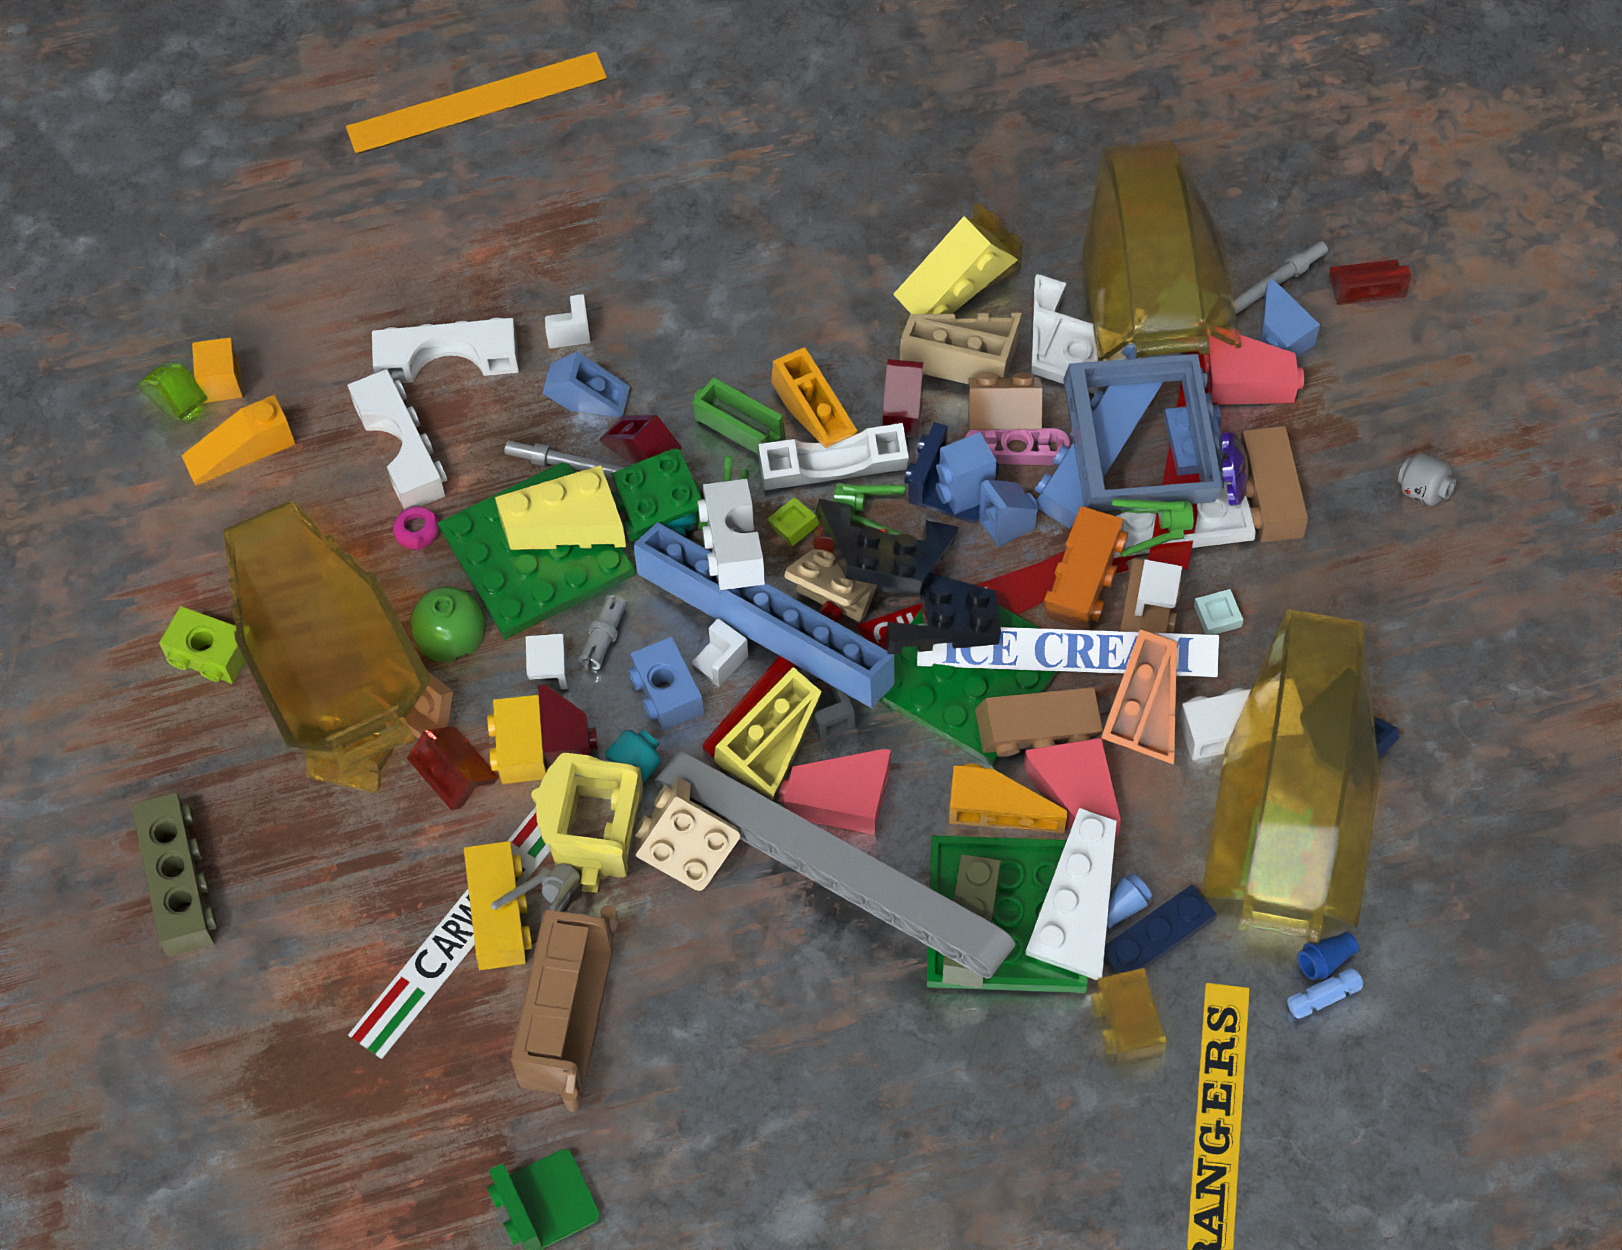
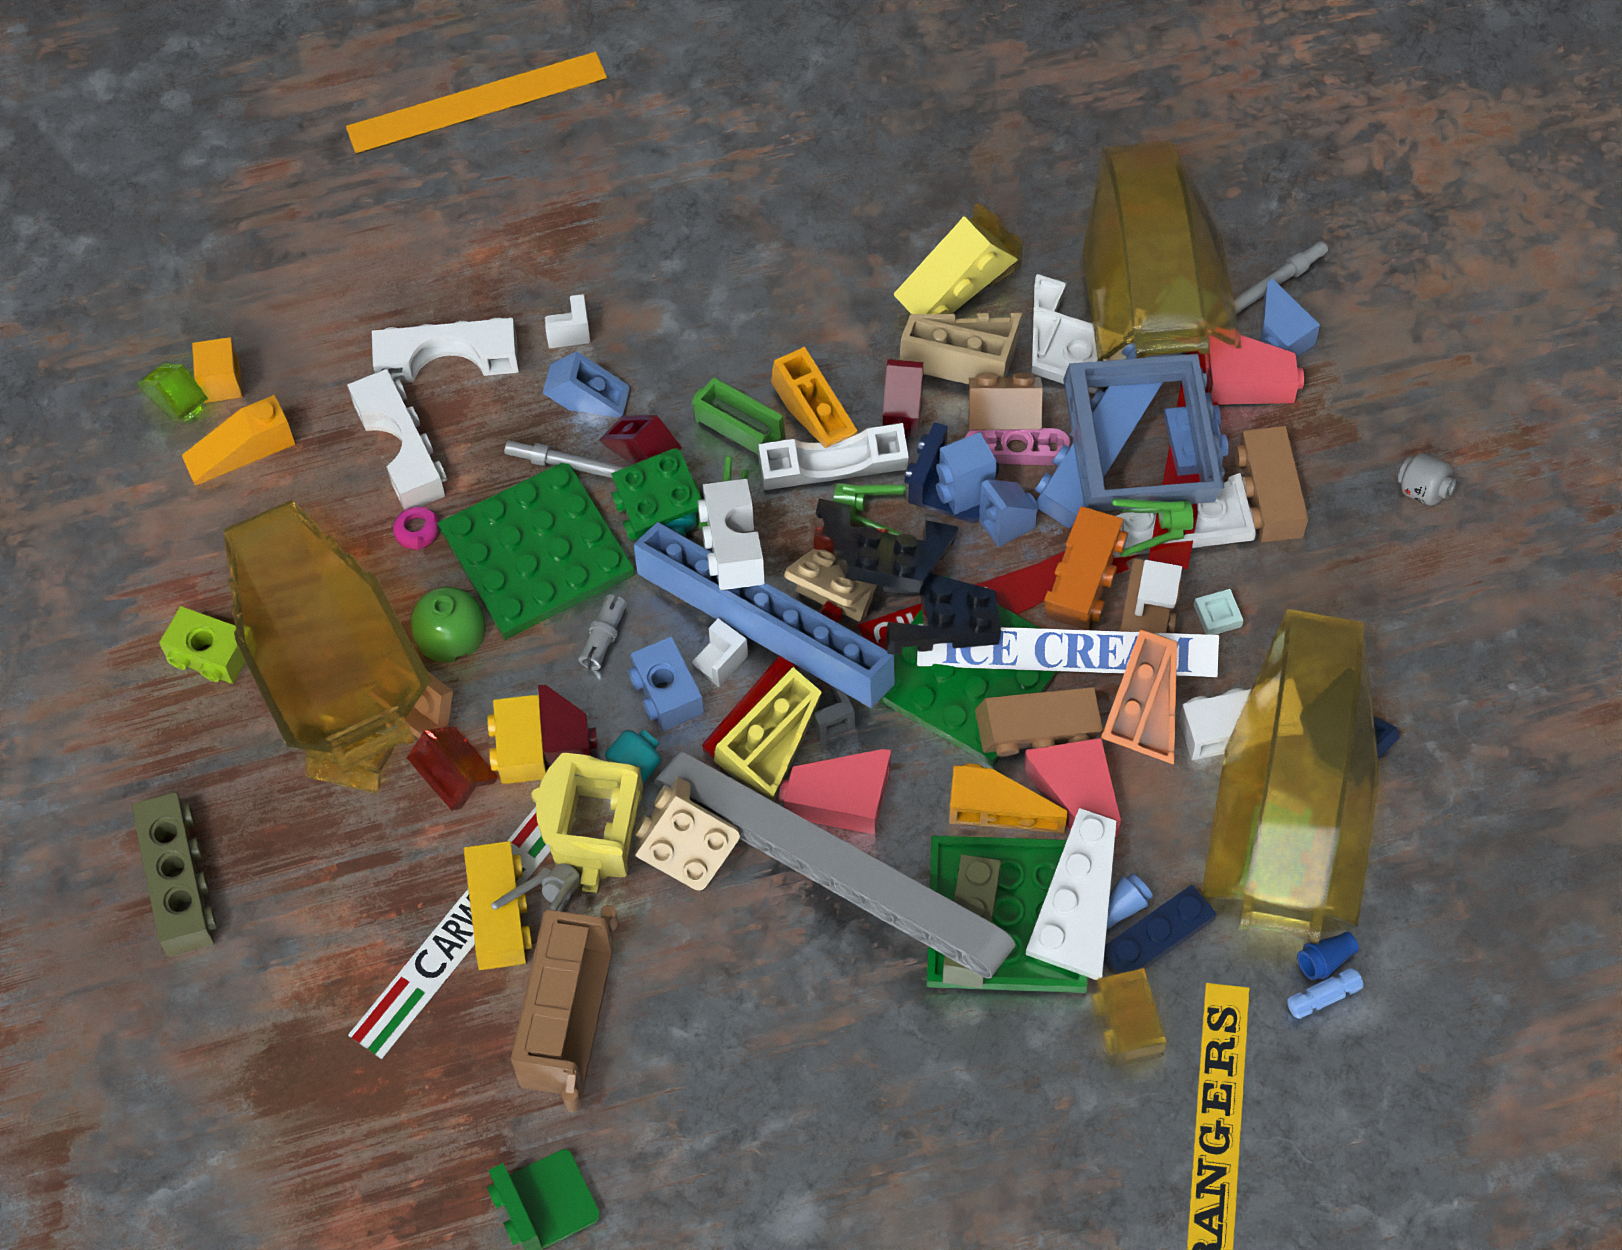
light yellow wedge [495,465,626,550] -> none
white panel [526,634,568,690] -> none
lime plate [767,497,820,547] -> none
dark purple dish [1222,432,1249,506] -> none
clear red panel [1329,260,1411,305] -> none

